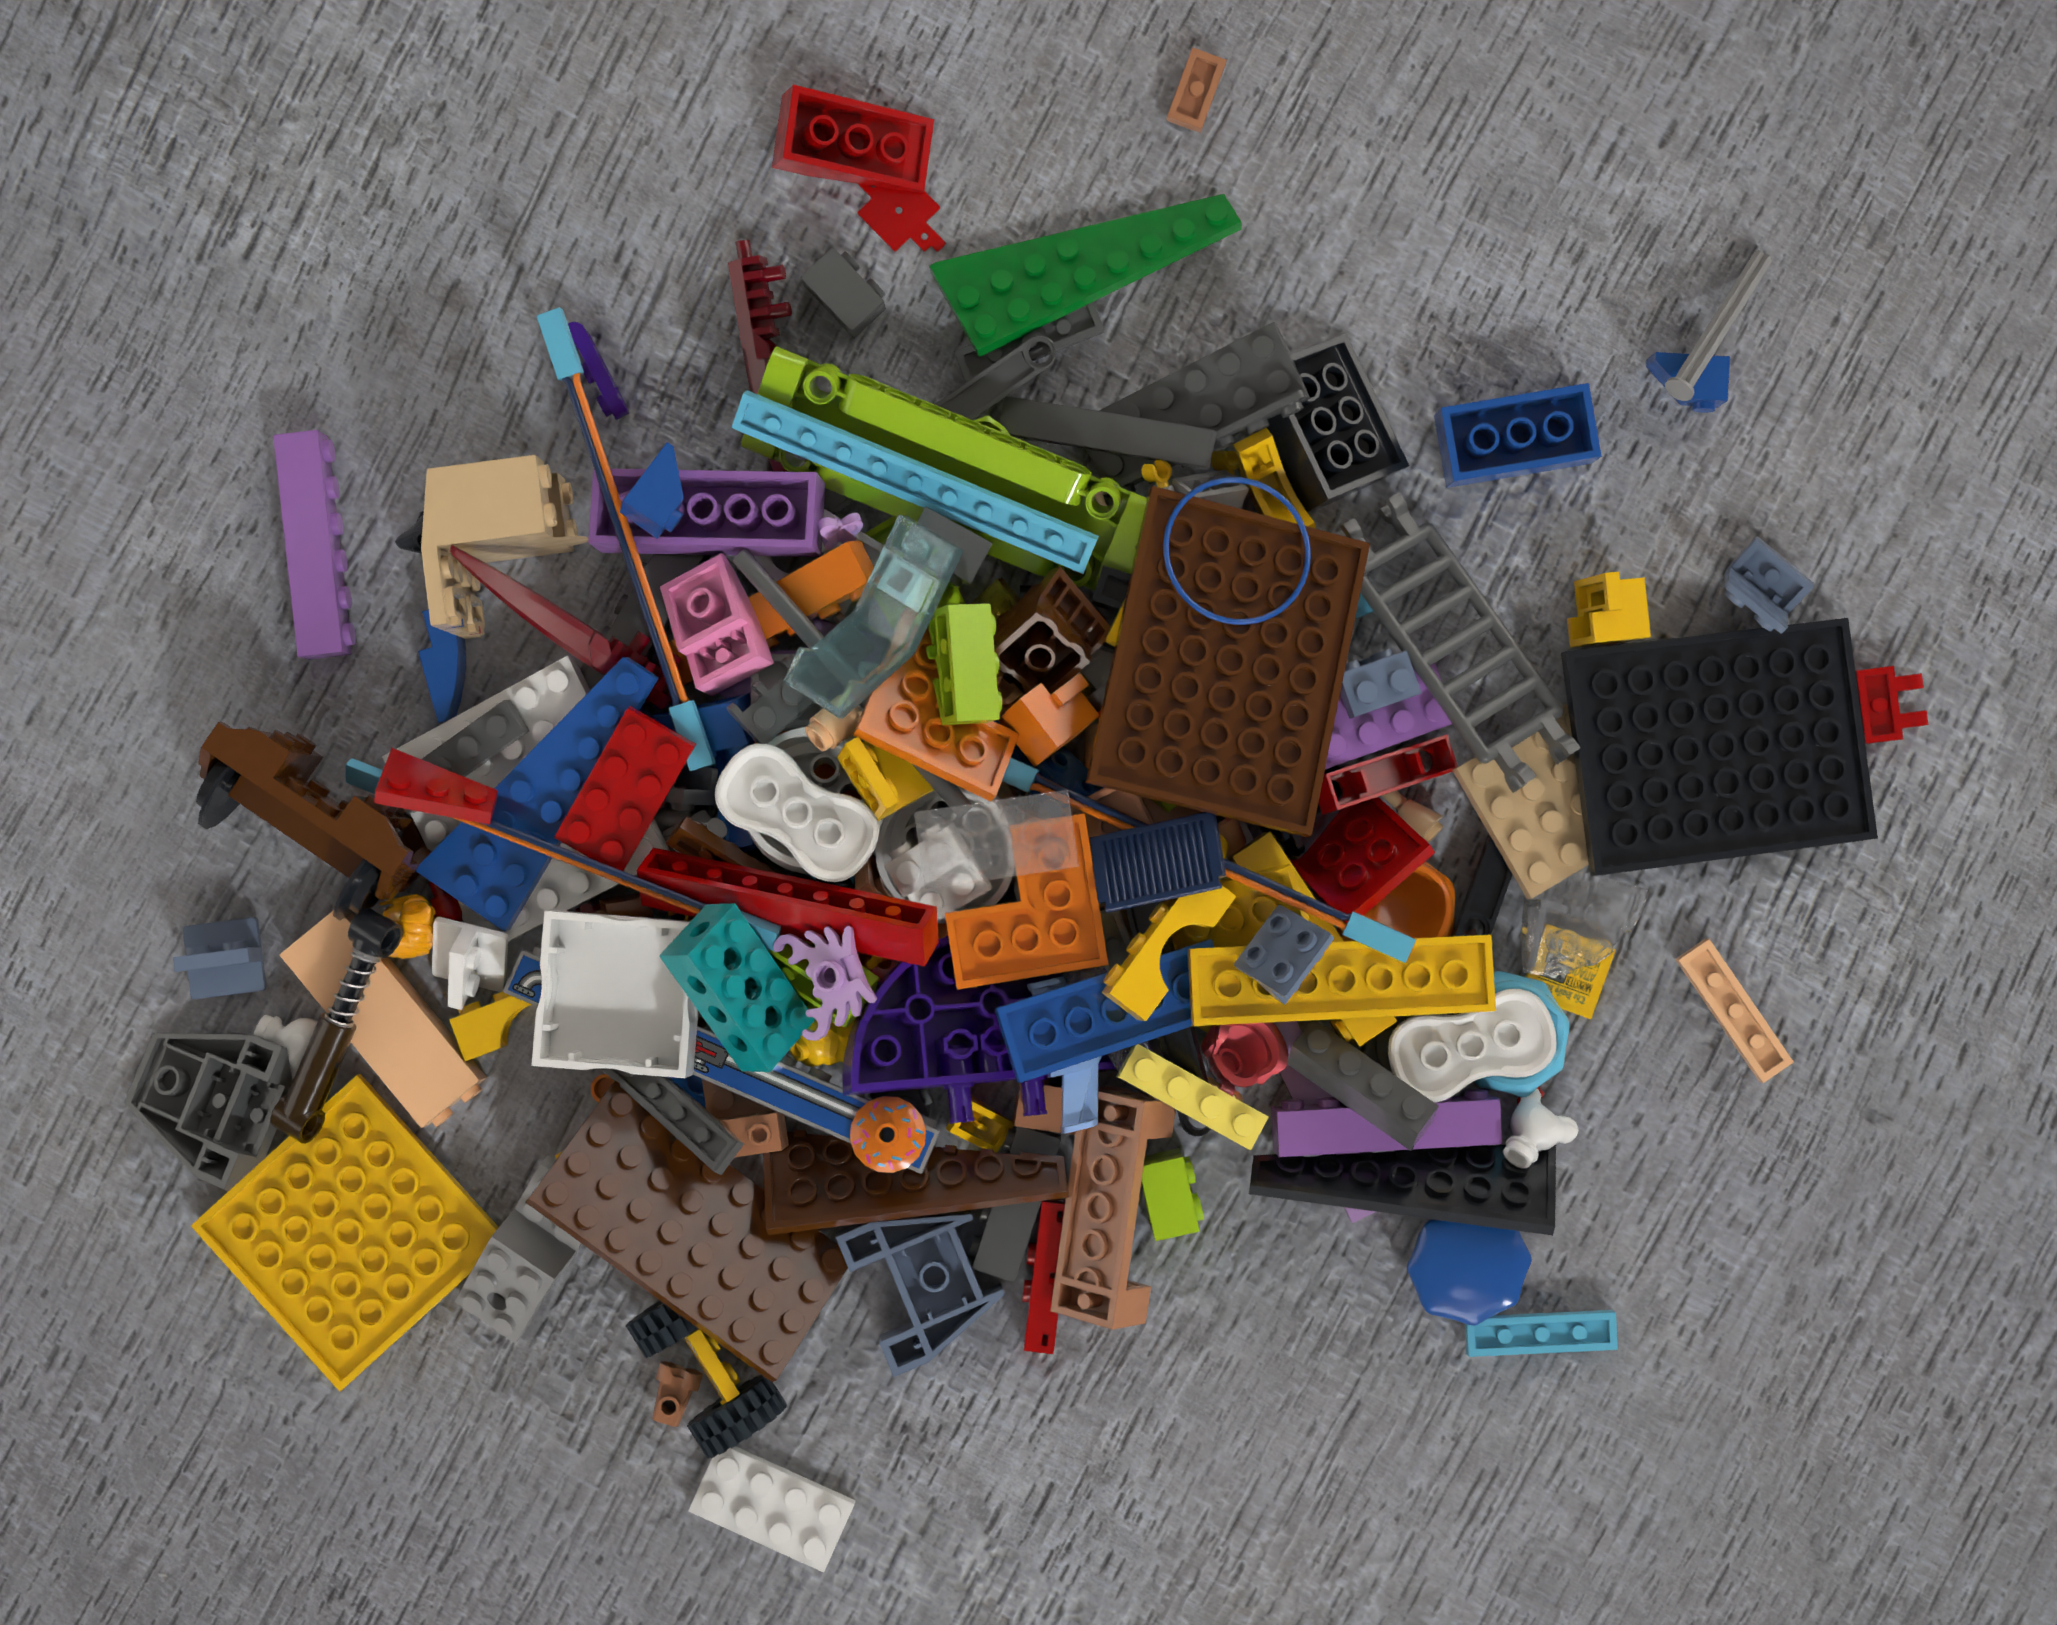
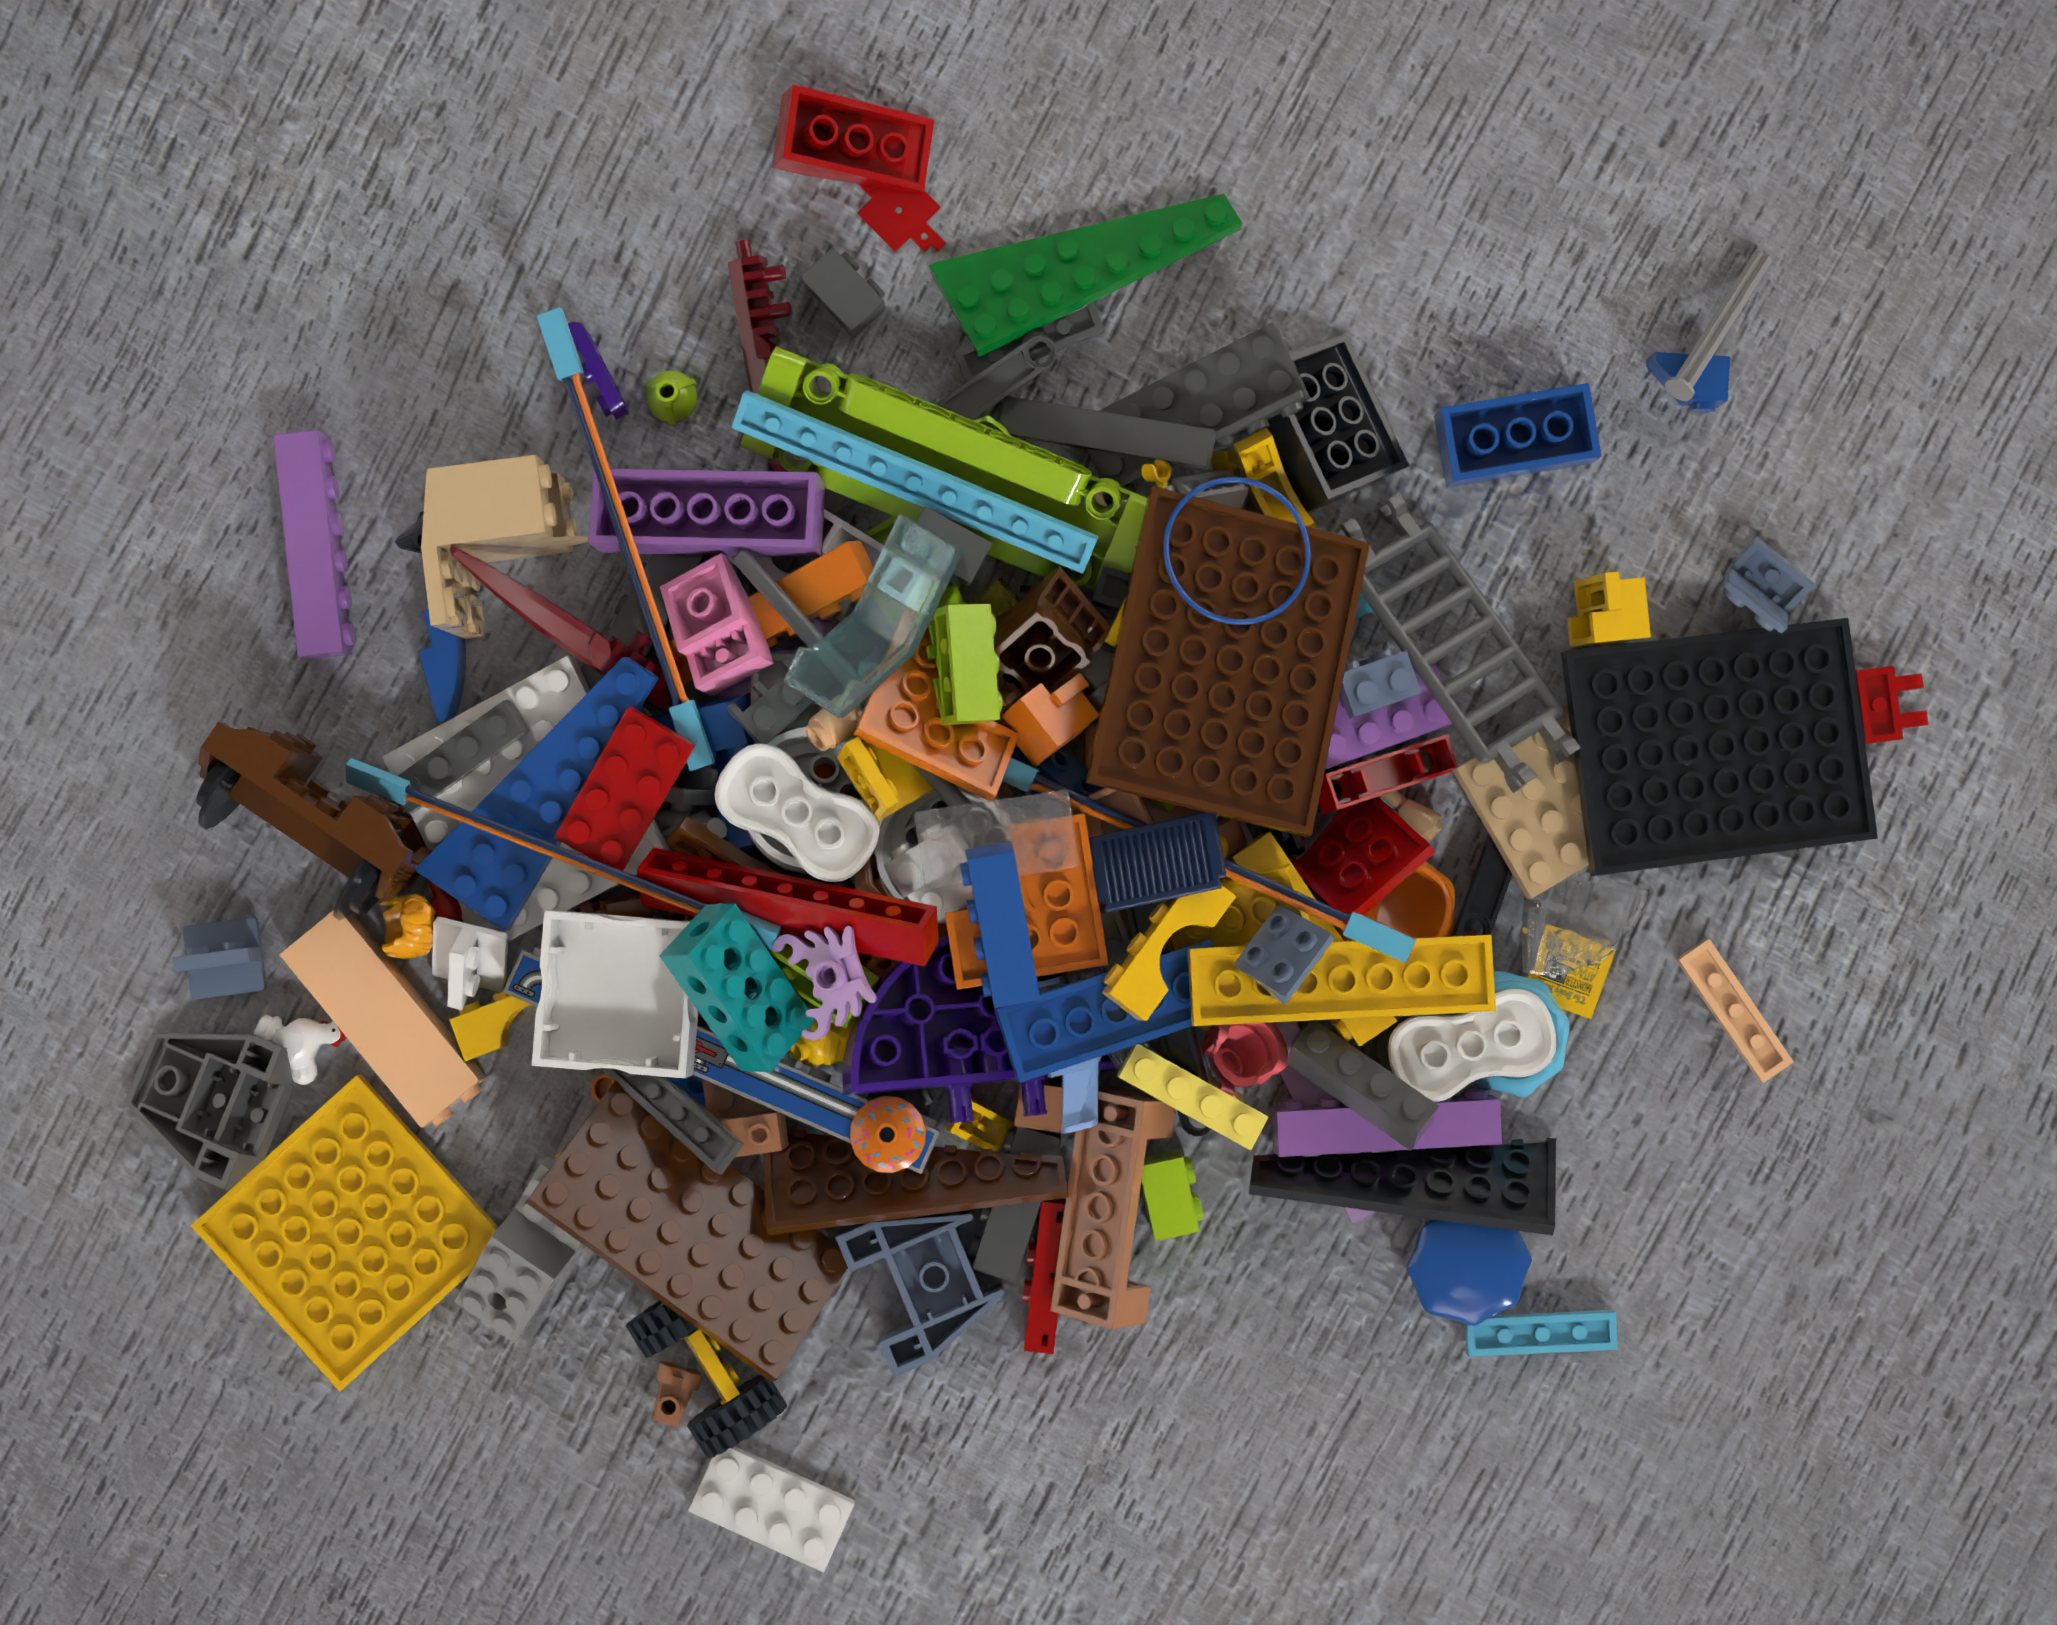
piece [270,908,403,1144] -> none
red wing [374,747,498,825] -> none
blue slope [620,442,684,539] -> none
lavender piece [817,513,863,550] -> none
nougat plate [1166,47,1227,133] -> none
white animal [1503,1086,1579,1168] -> none
none -> lime piece [644,371,698,426]
none -> blue brick [959,841,1040,1008]

